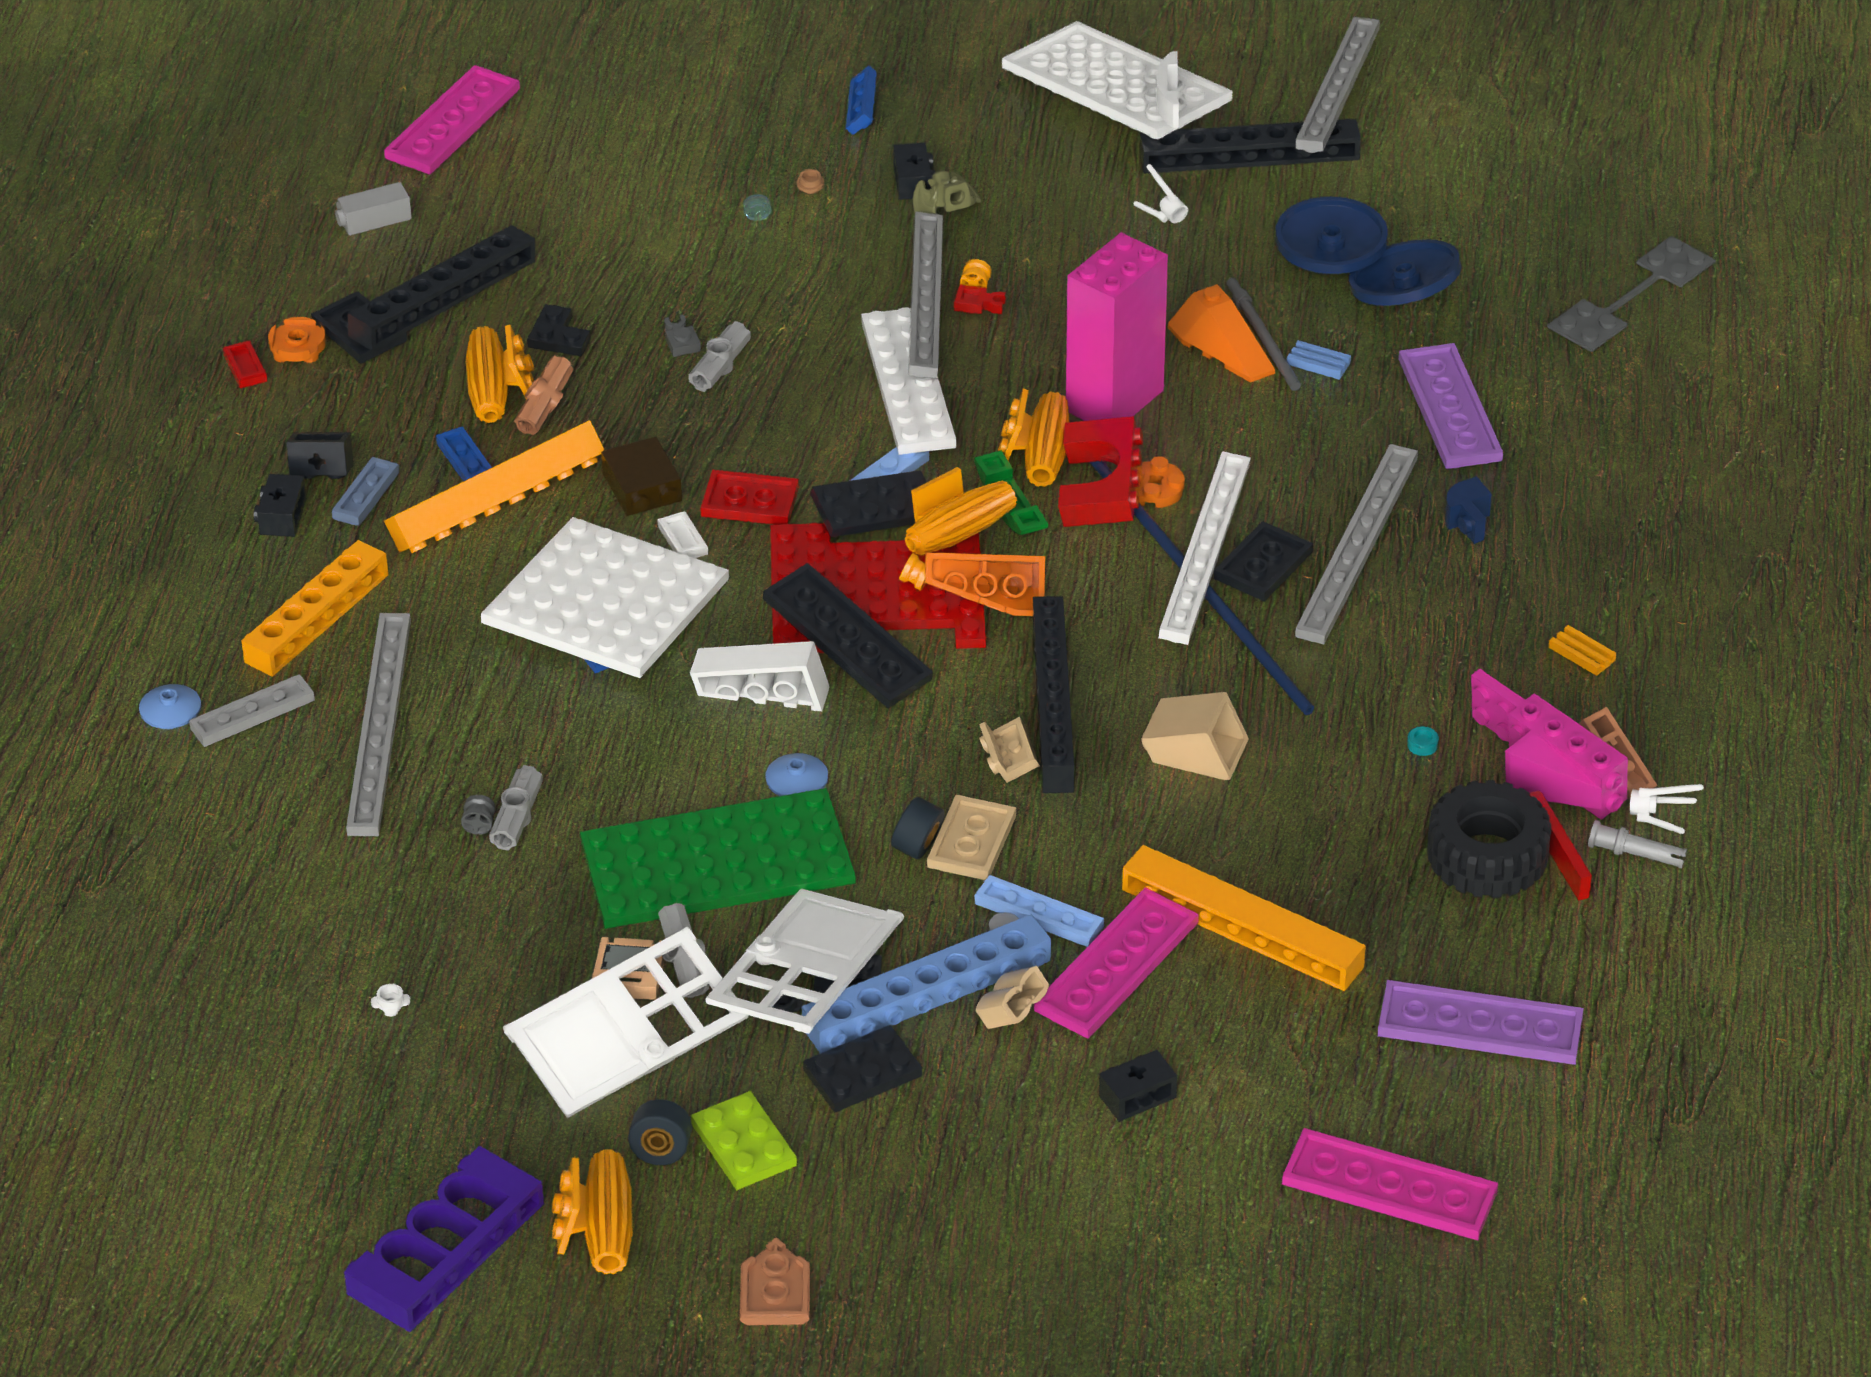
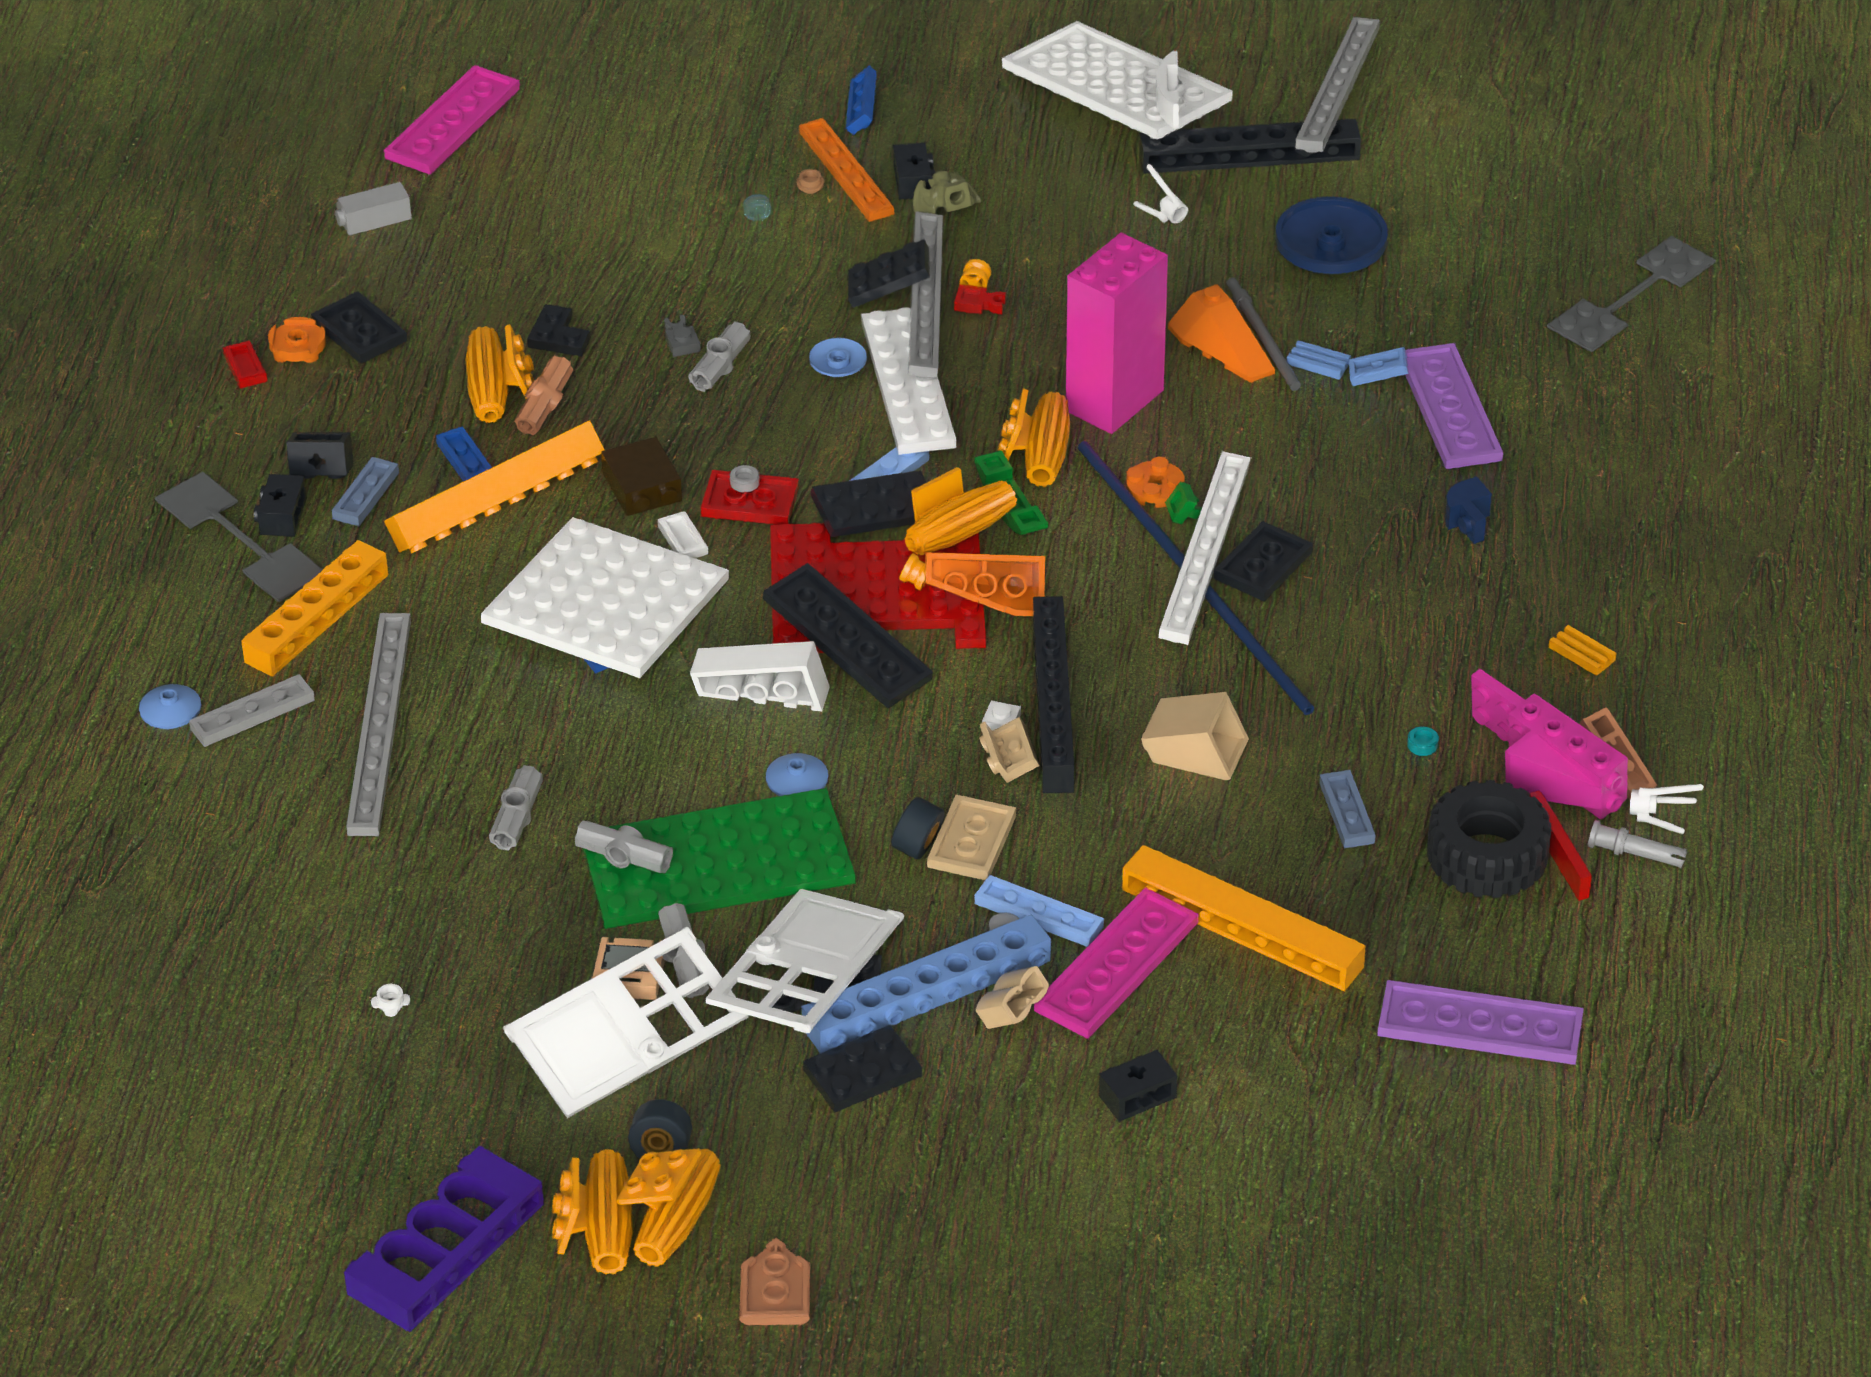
black brick [348,225,535,351] -> none
dark grey wheel [461,795,496,835] -> none
lime plate [691,1091,797,1190] -> none
red arch [1058,416,1143,527] -> none
dark pink plate [1282,1128,1498,1240] -> none
light grey plate [1295,444,1418,645] -> none
dark blue dish [1349,239,1462,306] -> none
none -> dark grey hinge [155,472,323,602]
none -> light grey piece [575,820,673,873]
none -> light orange plate [616,1148,721,1267]
none -> light grey tile [730,465,760,492]
none -> orange tile [799,118,894,222]
none -> medium blue dish [809,338,867,377]
none -> black plate [848,239,930,308]
none -> white plate [982,700,1021,731]
none -> green tile [1165,481,1202,525]
none -> sand blue plate [1319,770,1375,848]
none -> medium blue tile [1349,347,1408,386]

